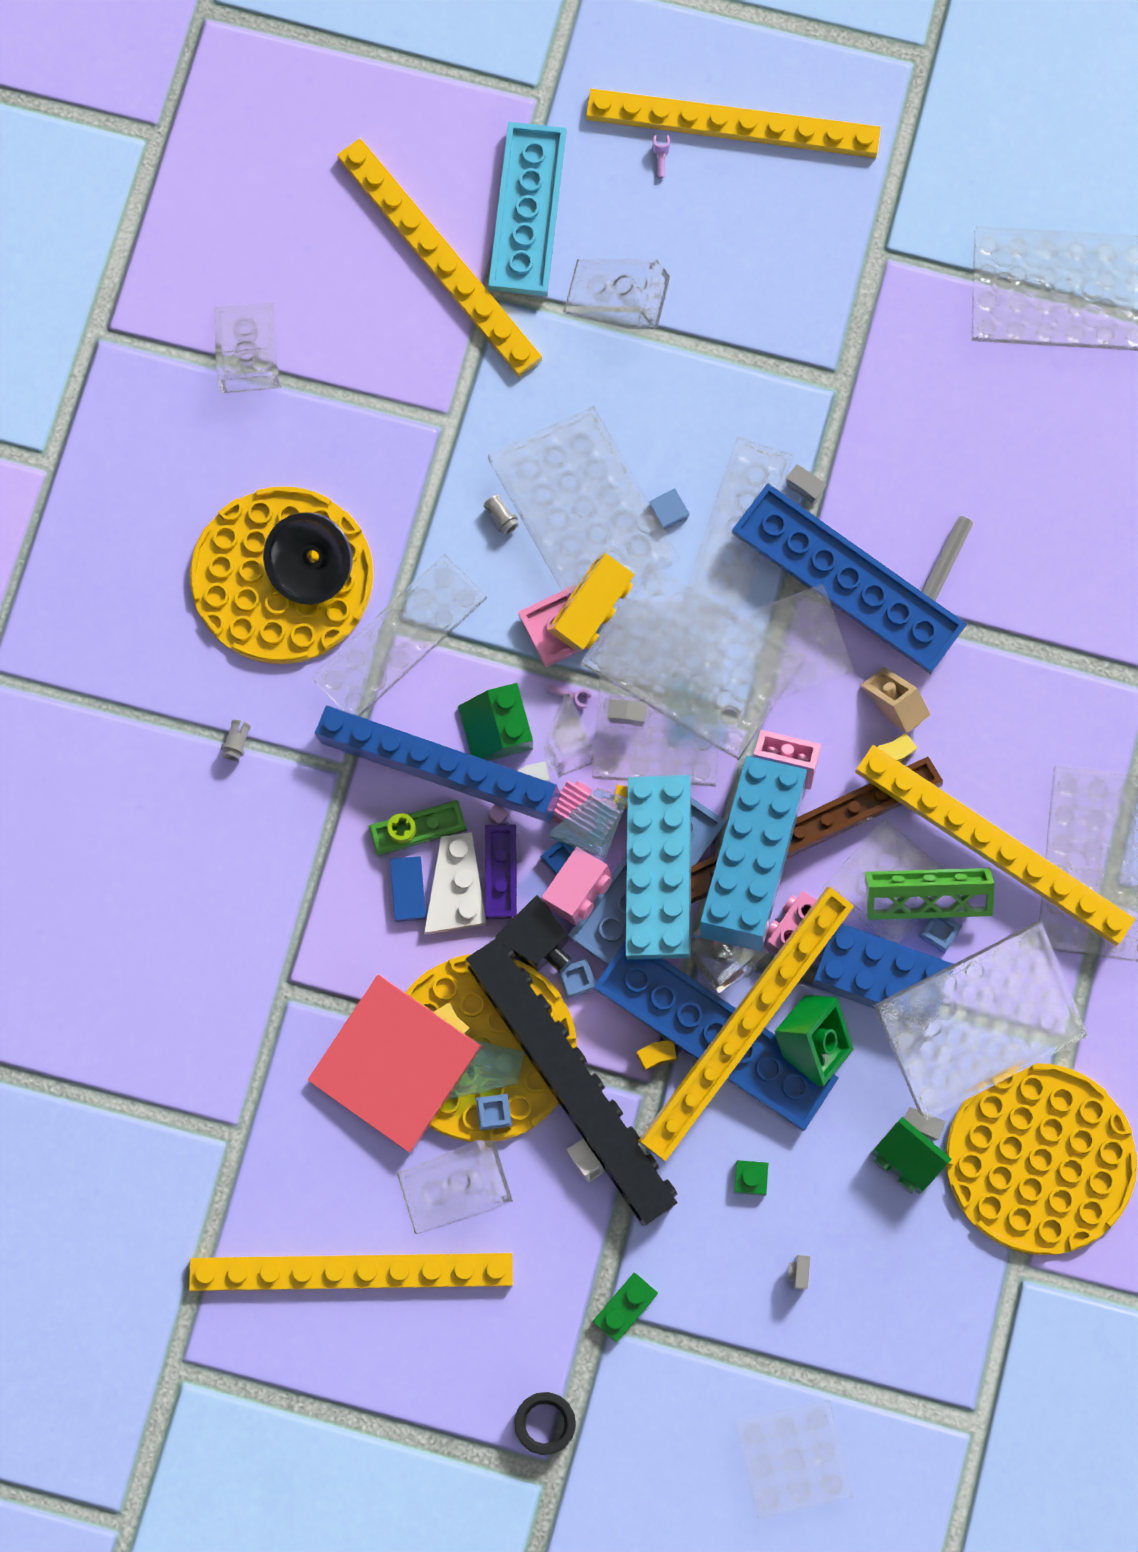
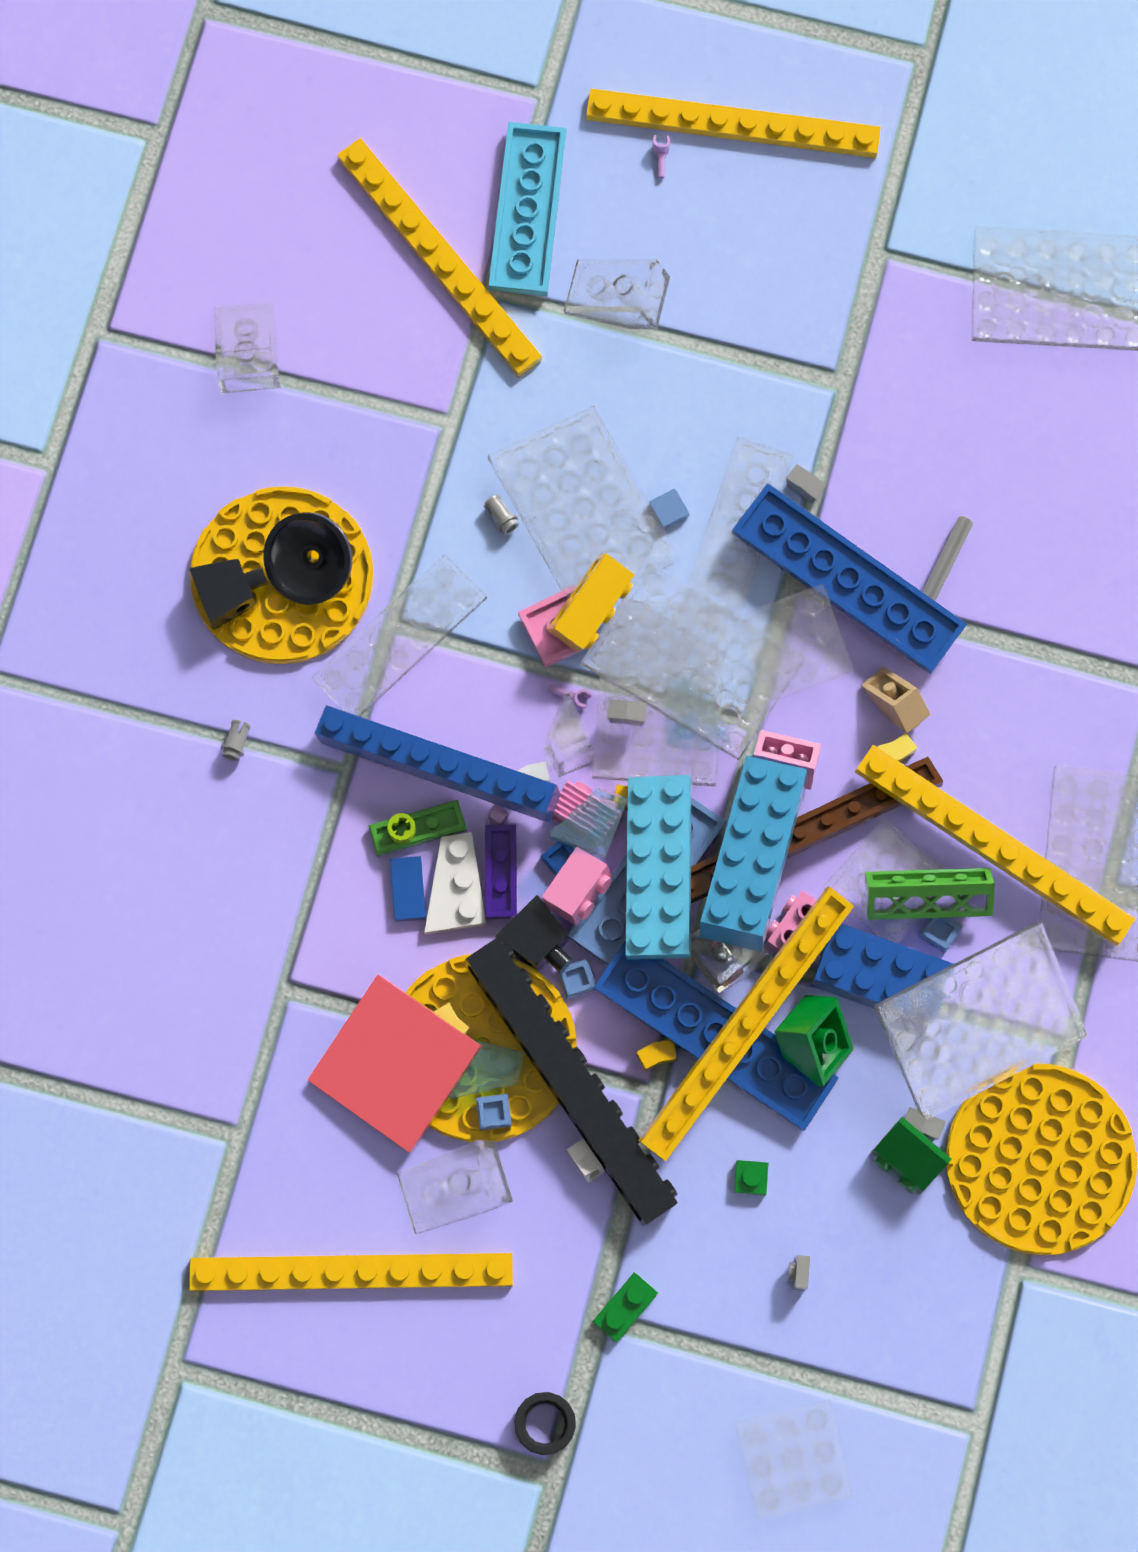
green slope [458,682,533,761] -> none
none -> black torso [190,559,268,630]

